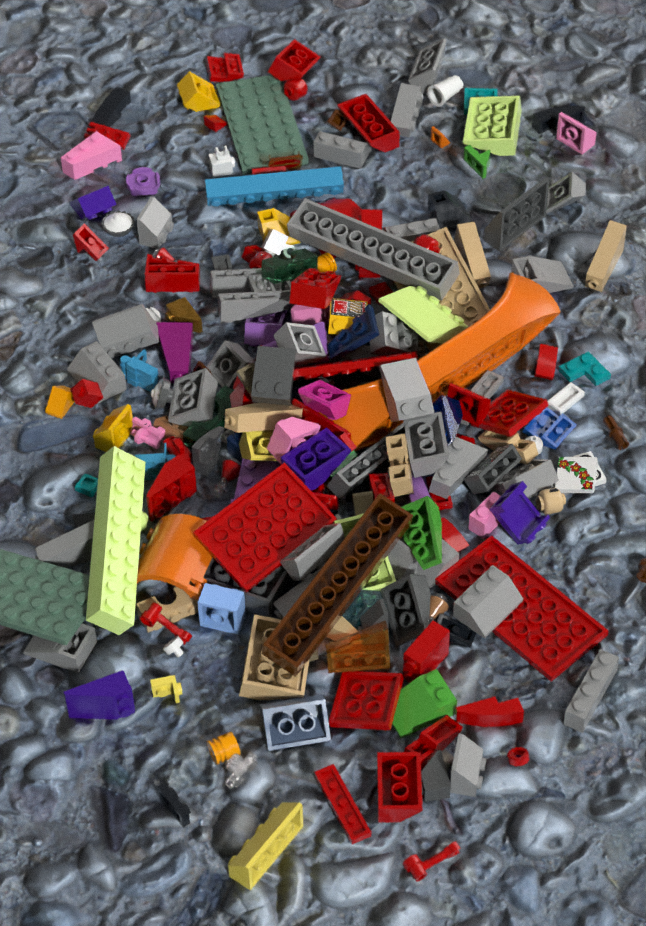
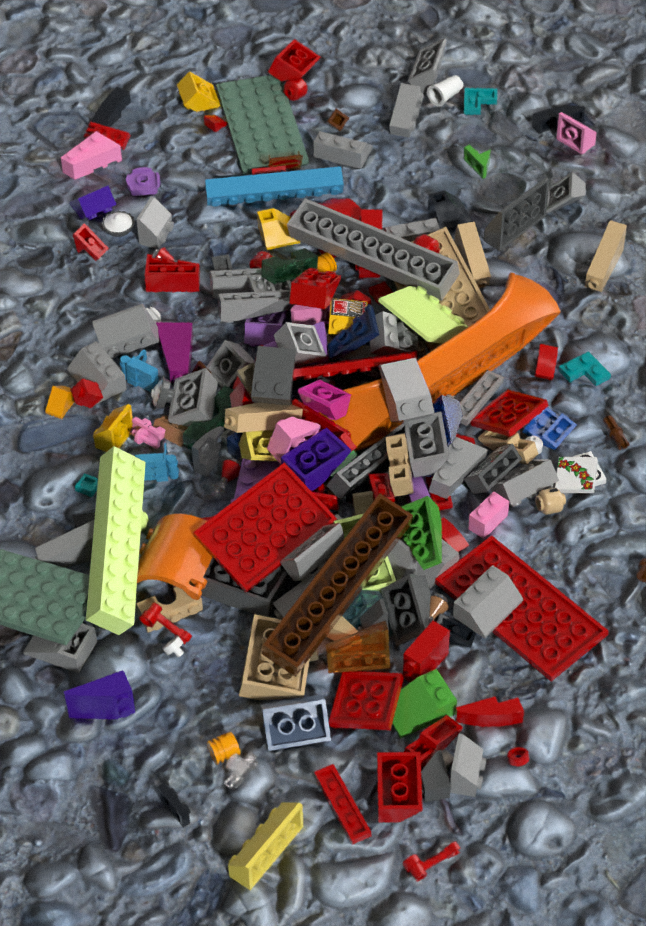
red slope [146,454,197,522] -> none
light yellow bracket [150,675,183,703] -> none
red piece [163,436,192,463] -> none
pearl gold slope [165,297,203,333] -> none
light blue brick [198,583,246,635] -> none
red slope [206,53,244,82] -> none
white brick [209,146,235,178] -> none
red slope [242,245,265,263] -> none
white brick [261,229,296,258] -> none
red slope [337,94,400,153] -> none
orange slope [431,126,450,148] -> none
red slope [445,383,491,427] -> none
yellowish green slope [463,96,522,156] -> none
dark purple panel [490,481,550,545] -> none
light grey slope [511,256,574,293] -> none
white tile [547,382,585,416] -> none
light grey brick [563,649,619,733] -> none

